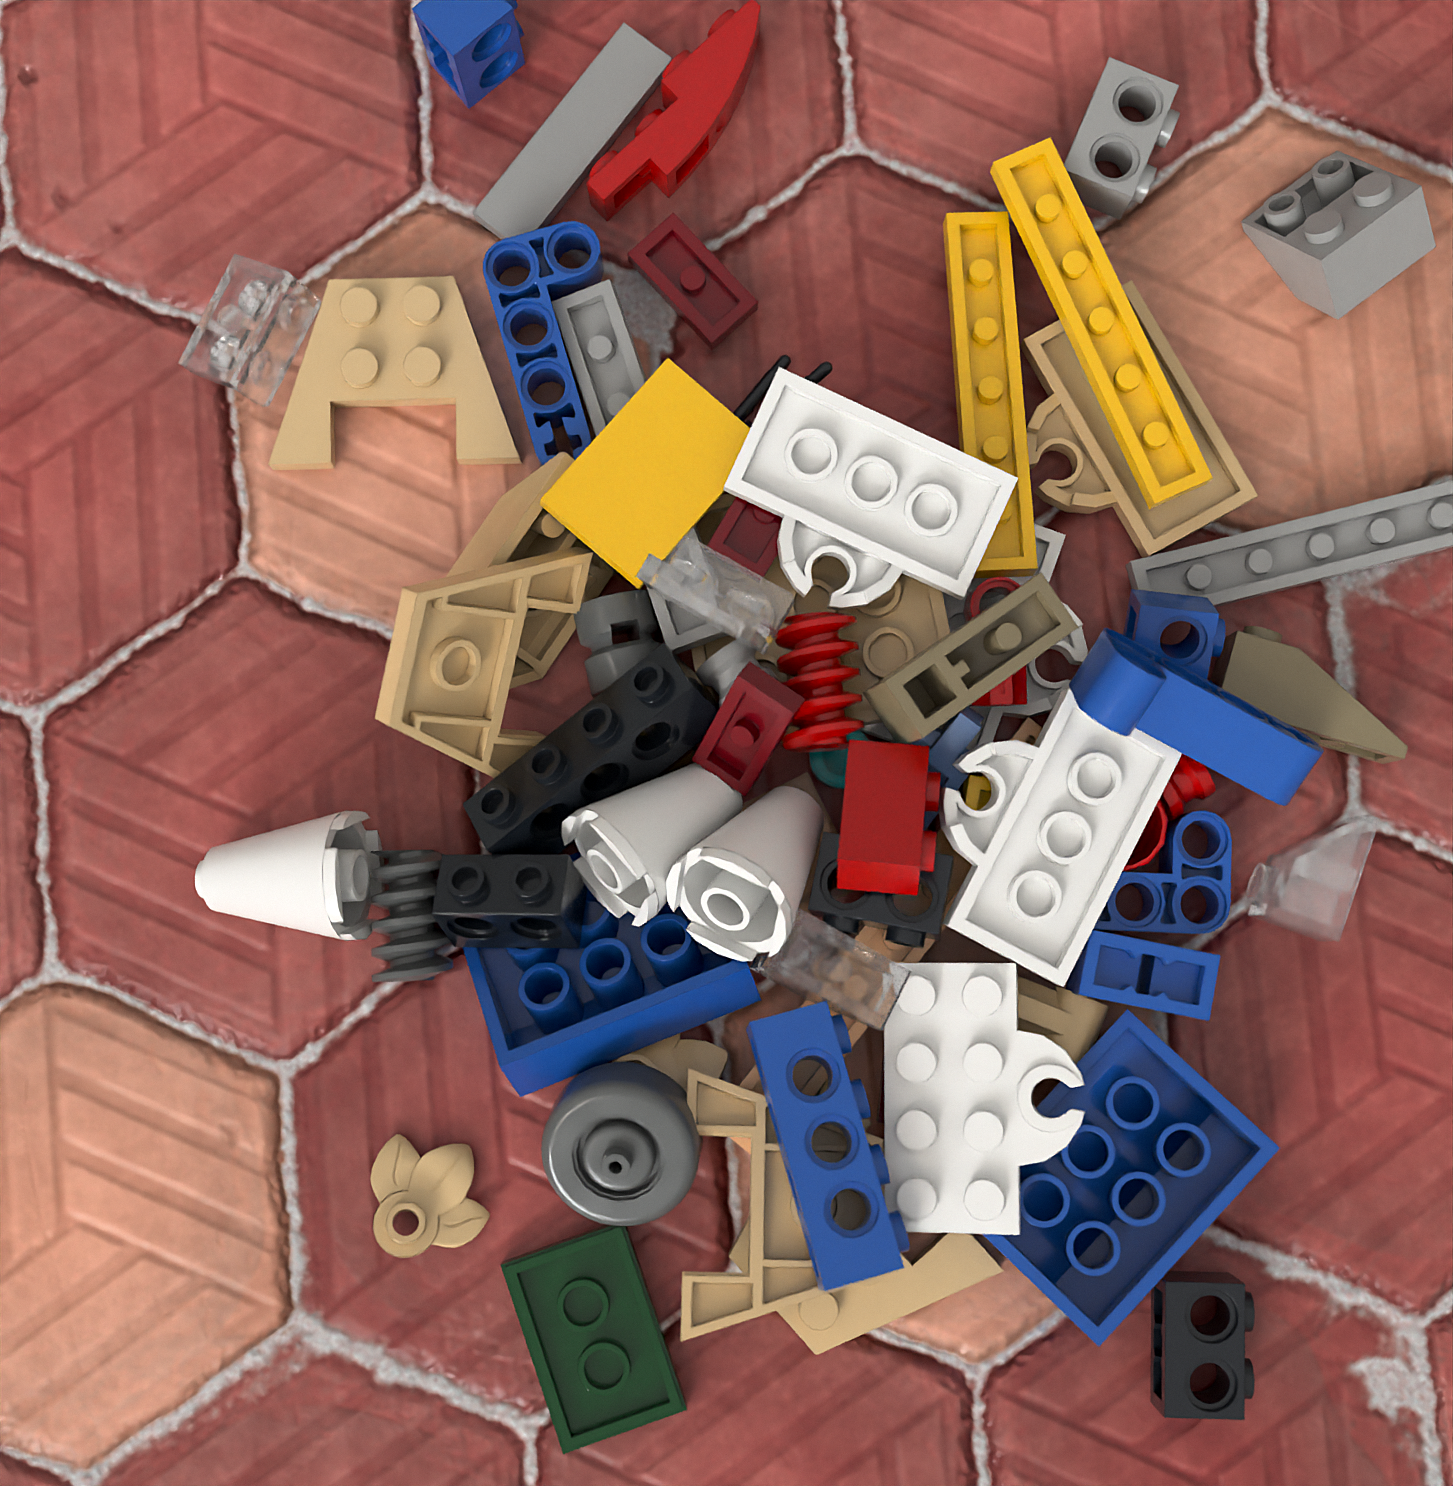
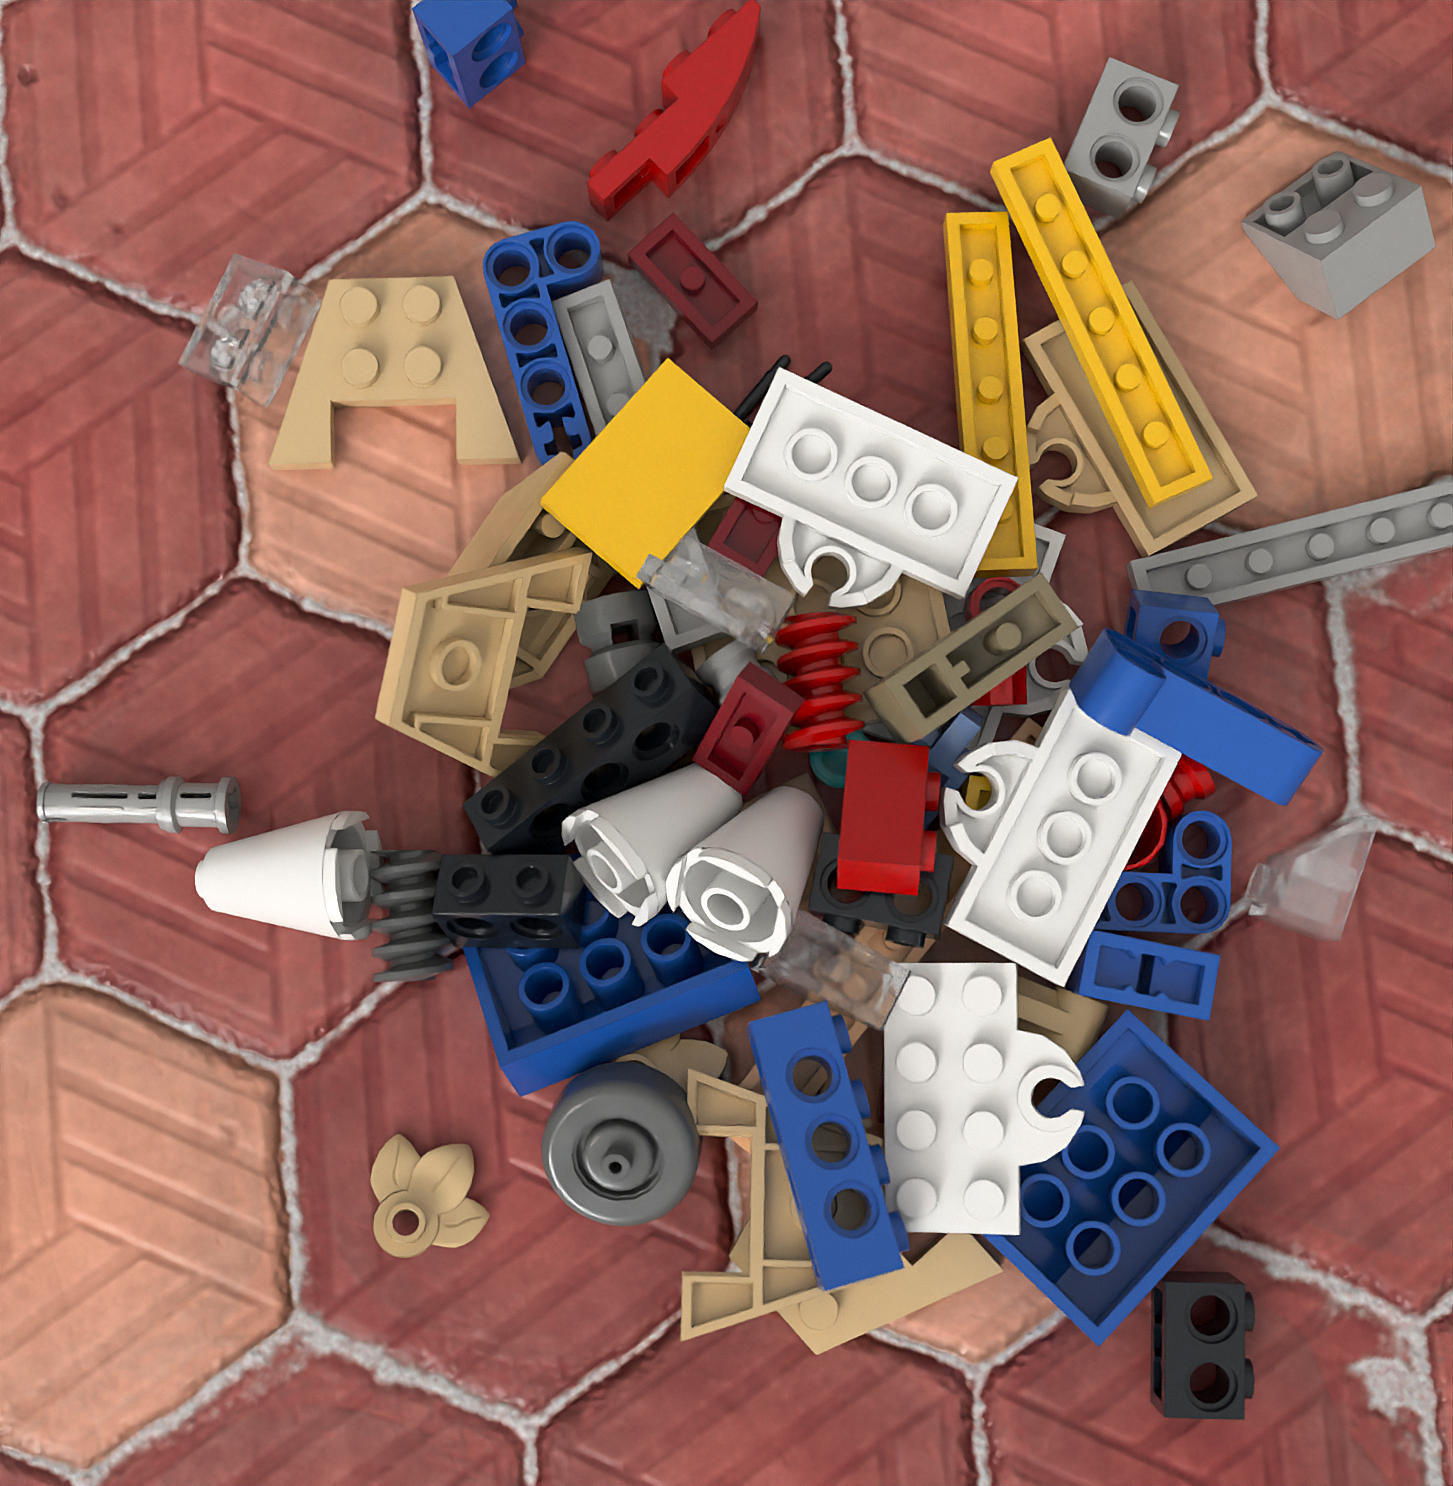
light grey tile [473,23,673,240] -> none
dark green tile [501,1225,687,1454] -> none
dark tan slope [1211,626,1408,764] -> none
none -> light grey pin [36,776,241,834]

